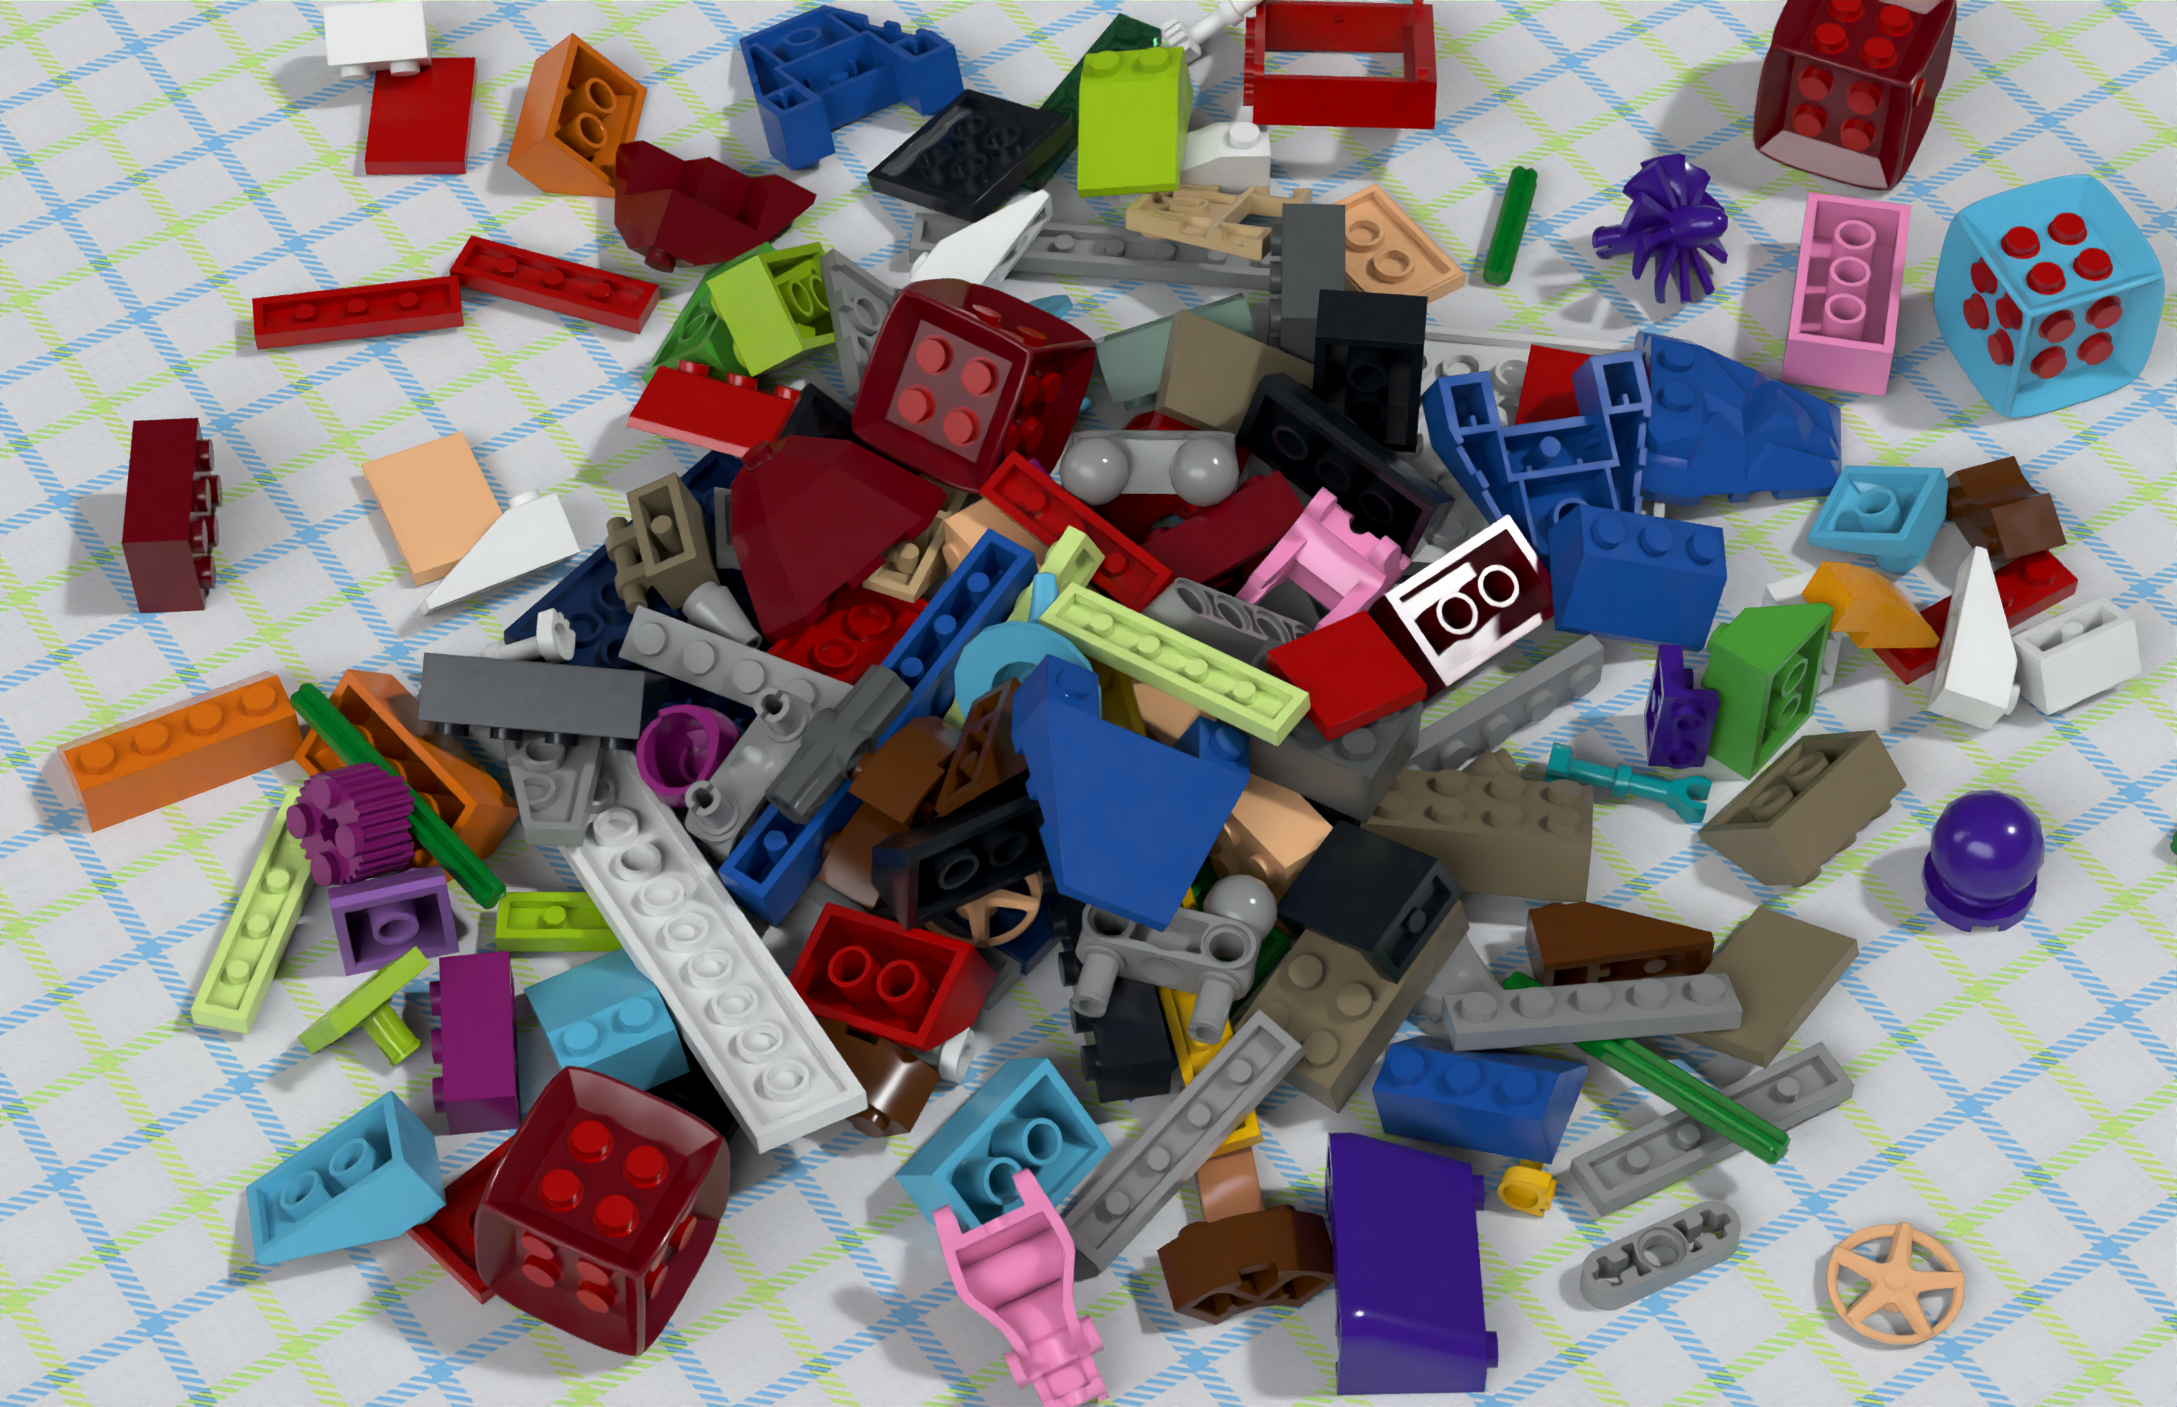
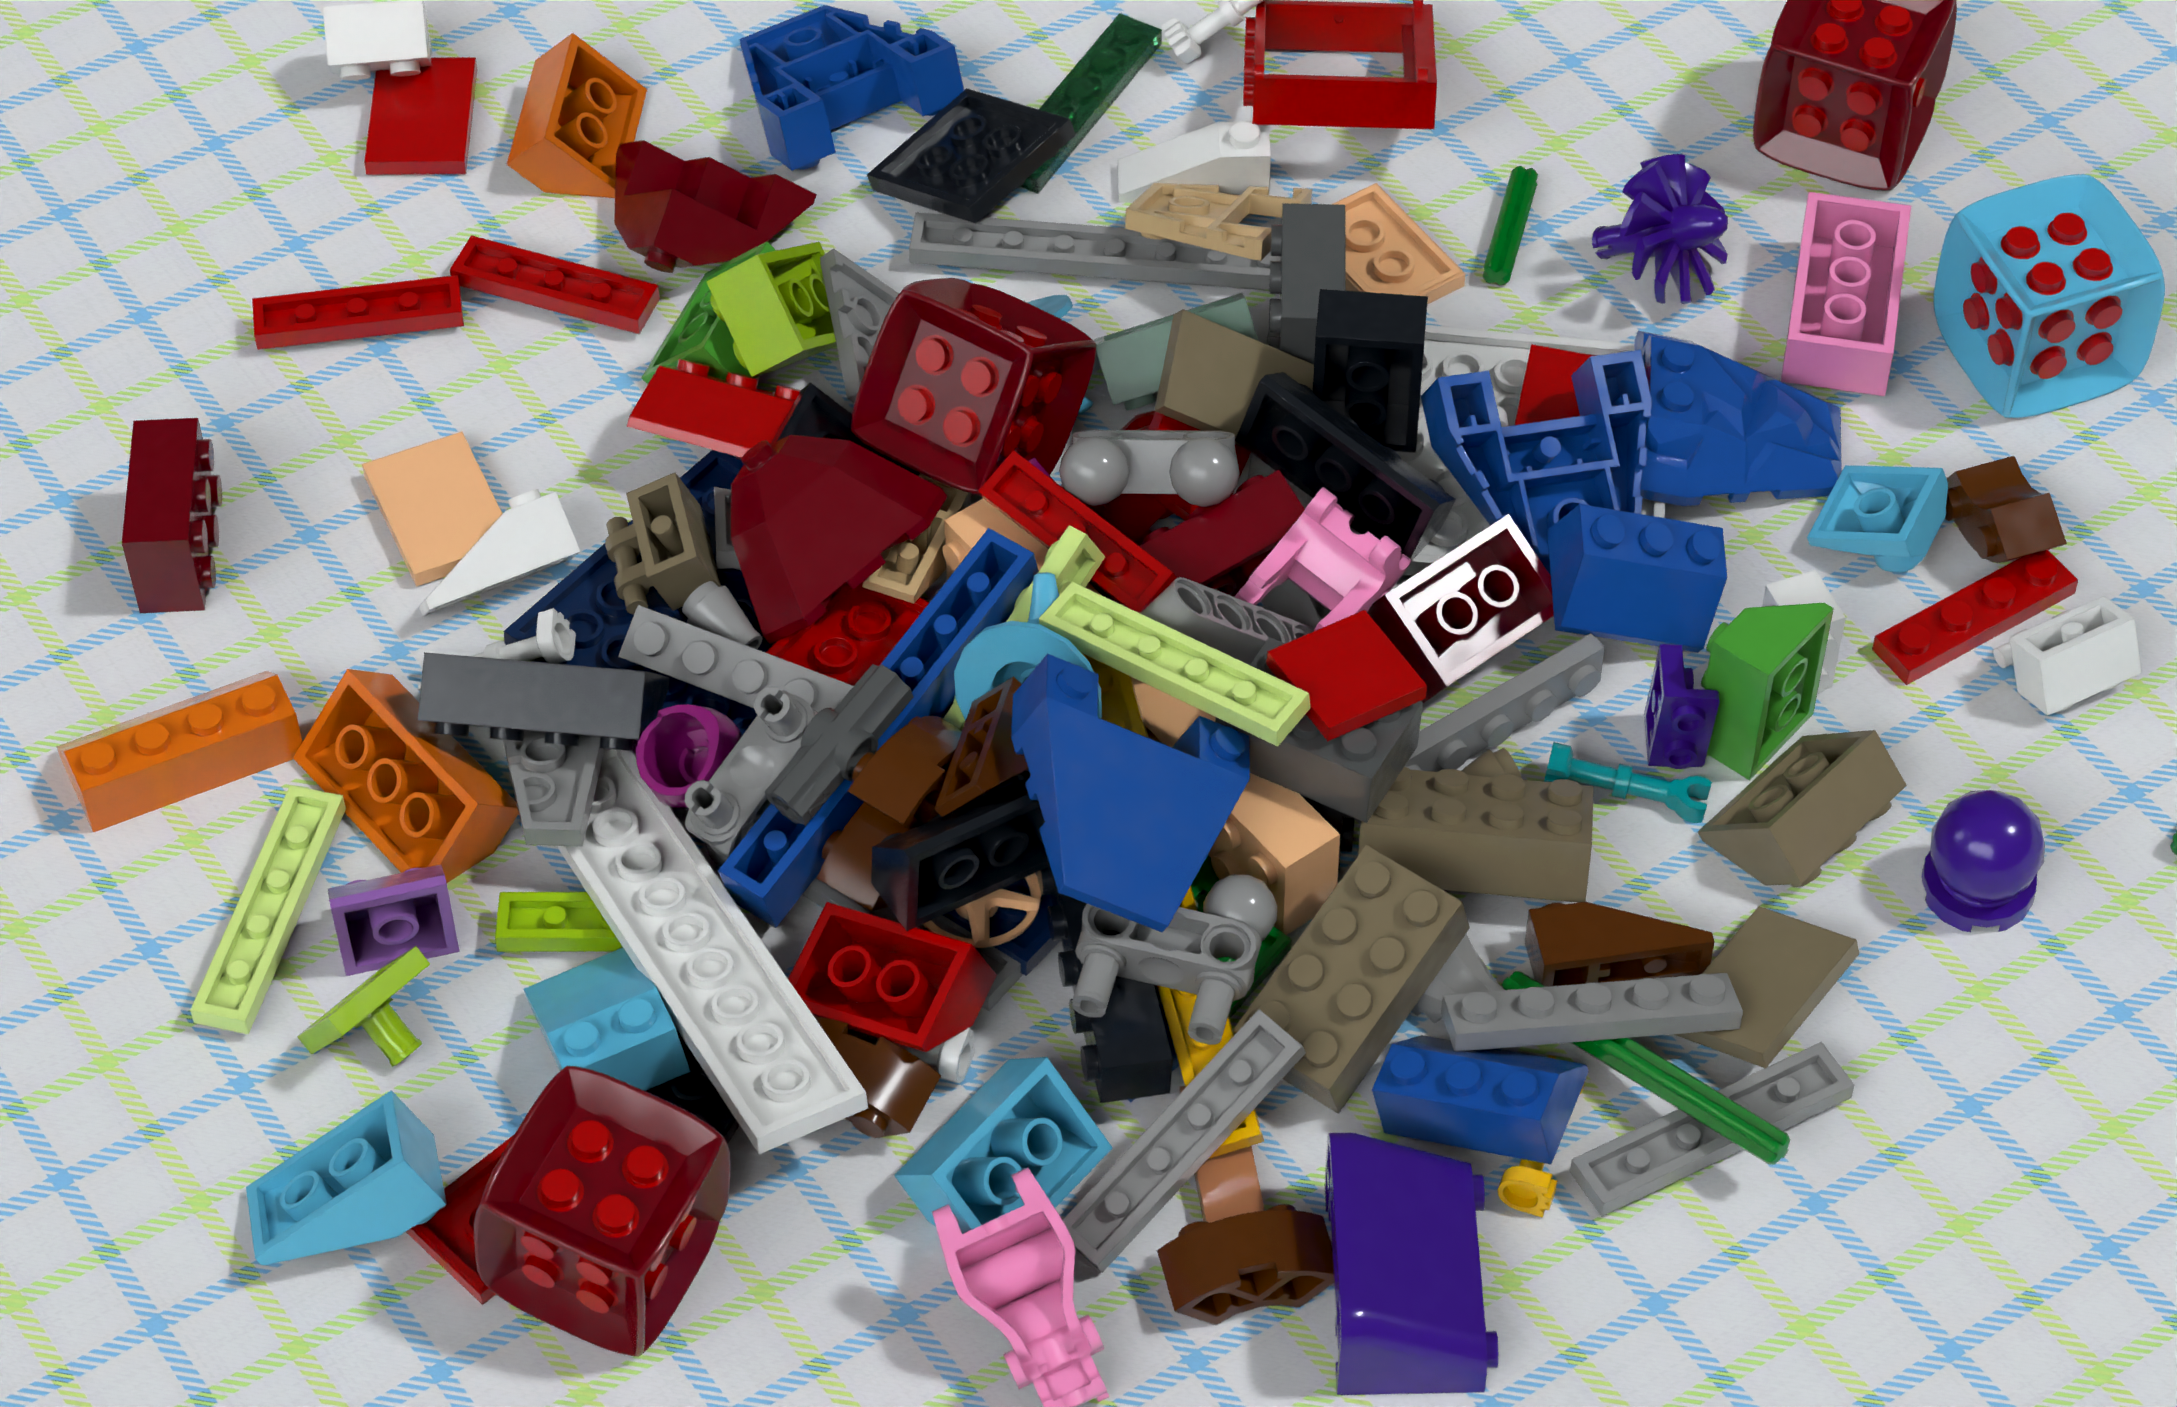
magenta brick [286,762,416,887] -> none
green axle [290,683,506,909] -> none
magenta brick [429,951,521,1135] -> none
white slope [909,189,1053,289] -> none
lime slope [1077,47,1194,198] -> none
black panel [1277,819,1464,985] -> none
light grey beam [1580,1201,1741,1310] -> none
light orange slope [1801,561,1940,648] -> none
light nougat wheel [1826,1222,1965,1345] -> none
white slope [1926,546,2020,731] -> none

